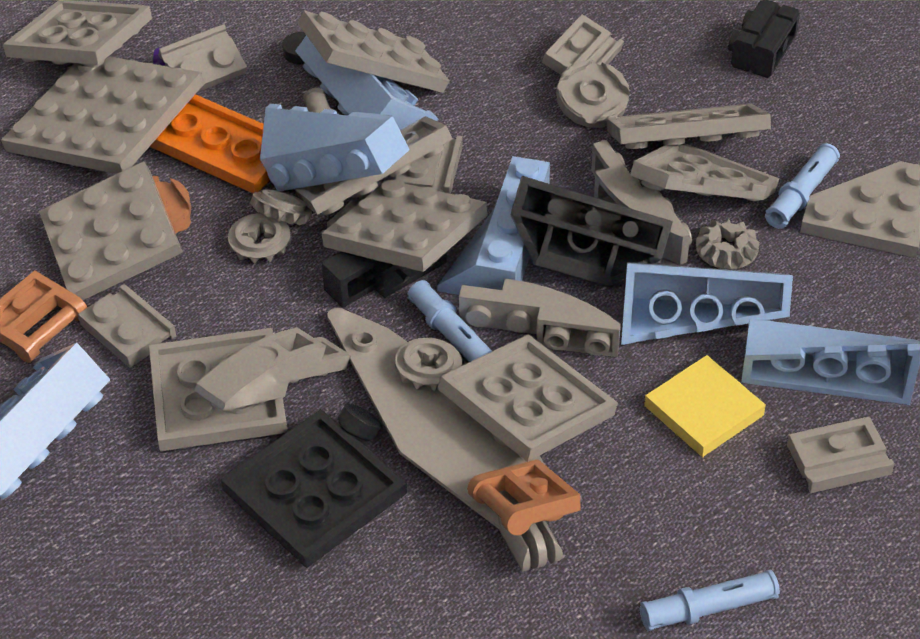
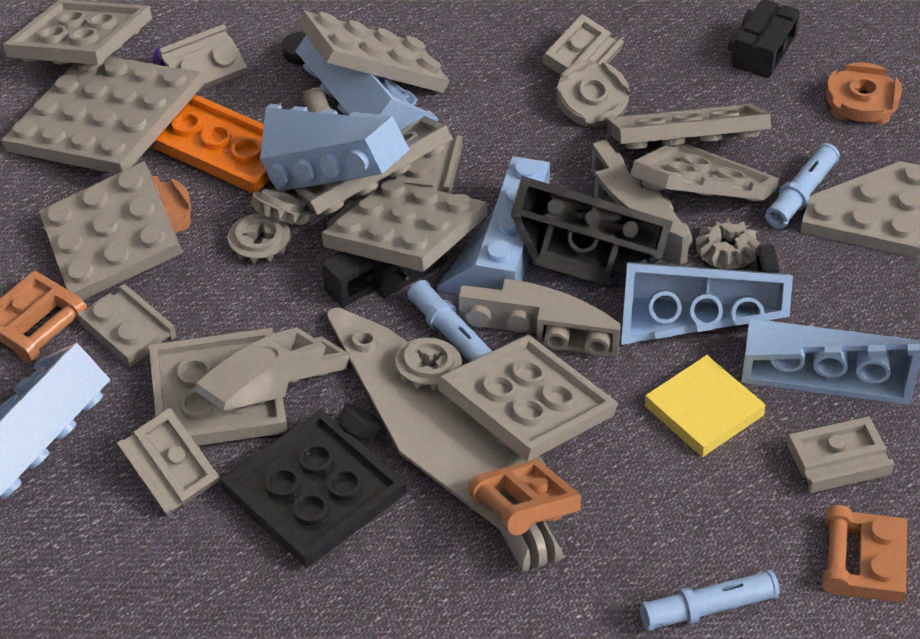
none -> light grey plate [117,408,220,517]
none -> black tile [755,243,780,273]
none -> nougat plate [822,505,907,603]
none -> nougat plate [826,62,902,125]

